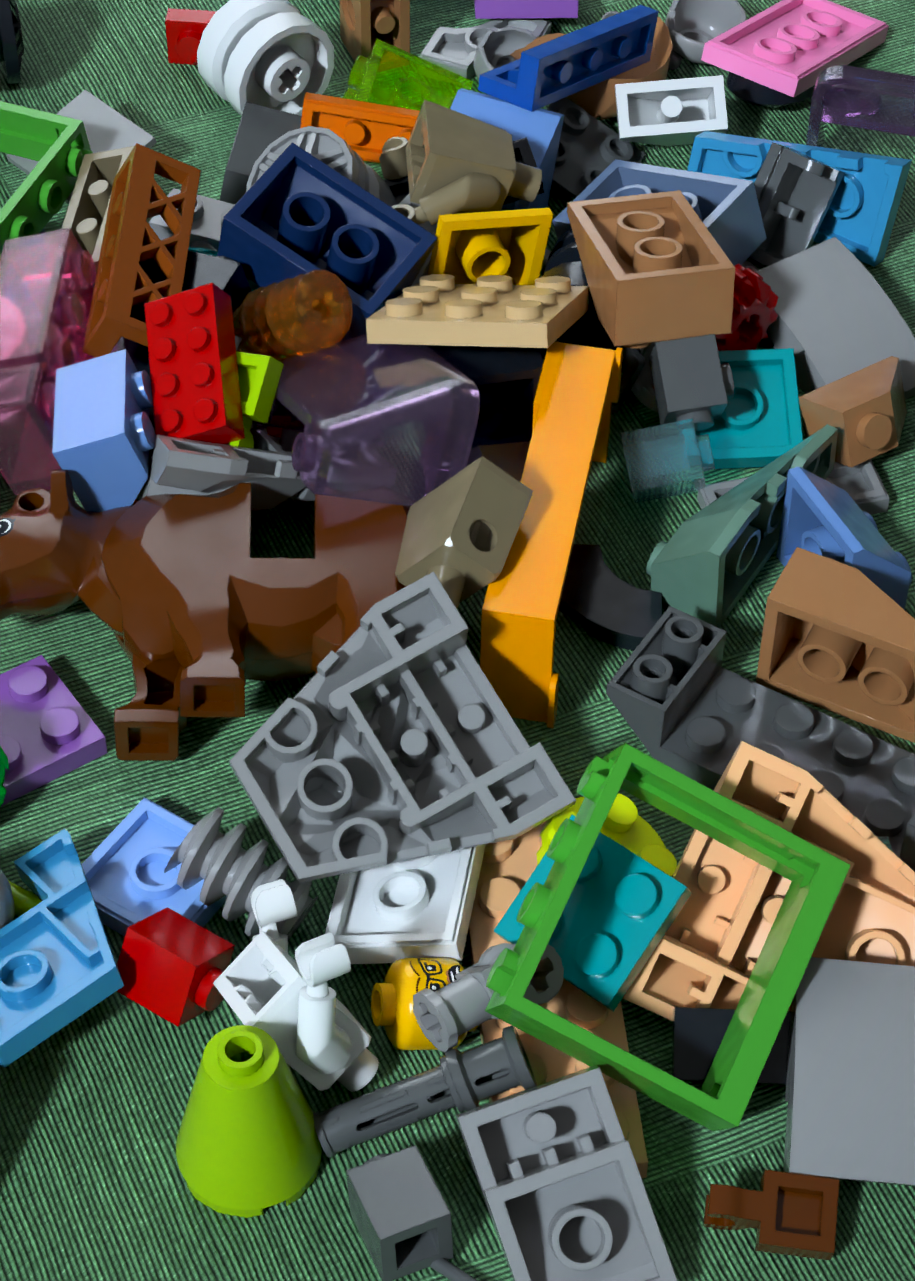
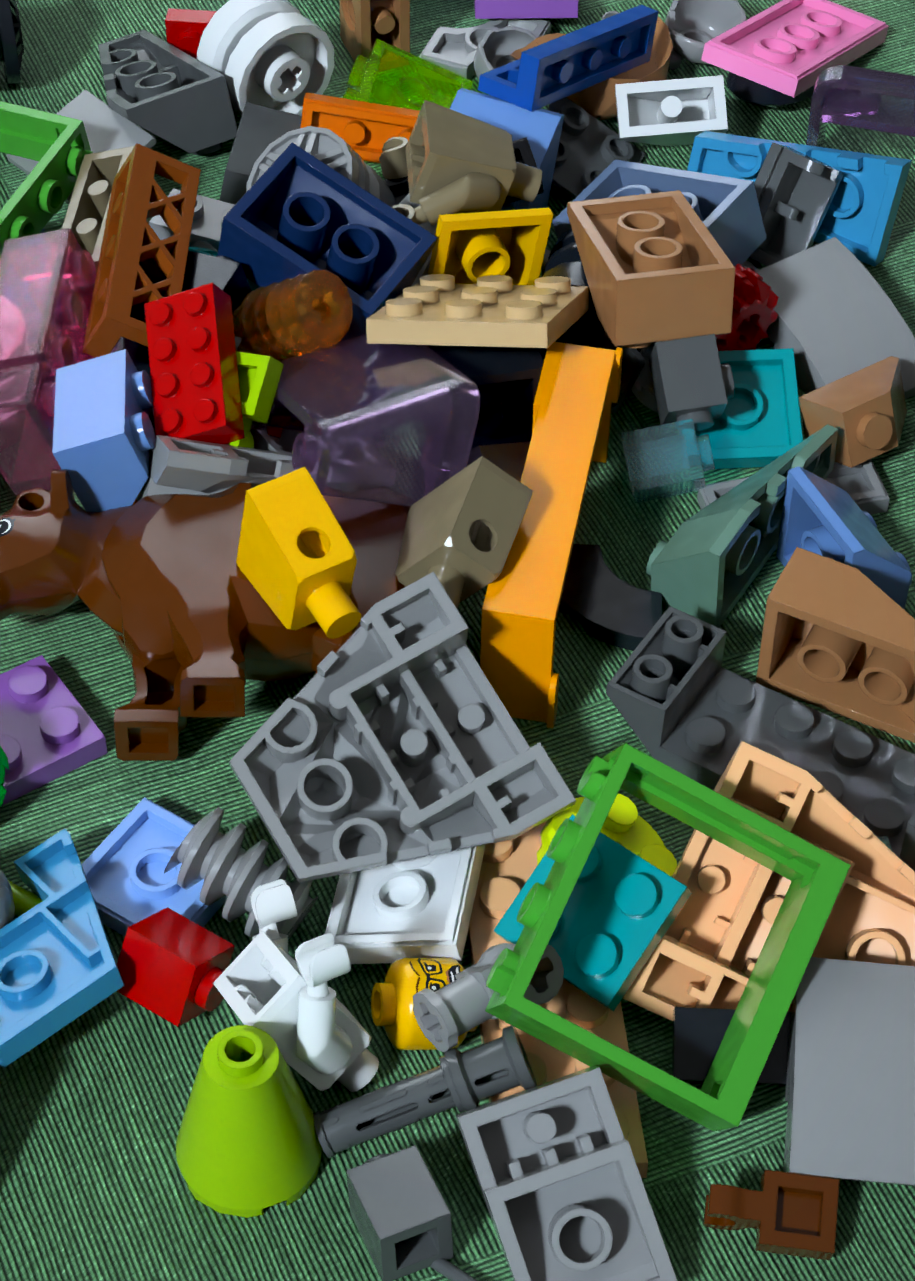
none -> dark grey wedge [98,29,237,155]
none -> yellow torso [236,467,362,639]

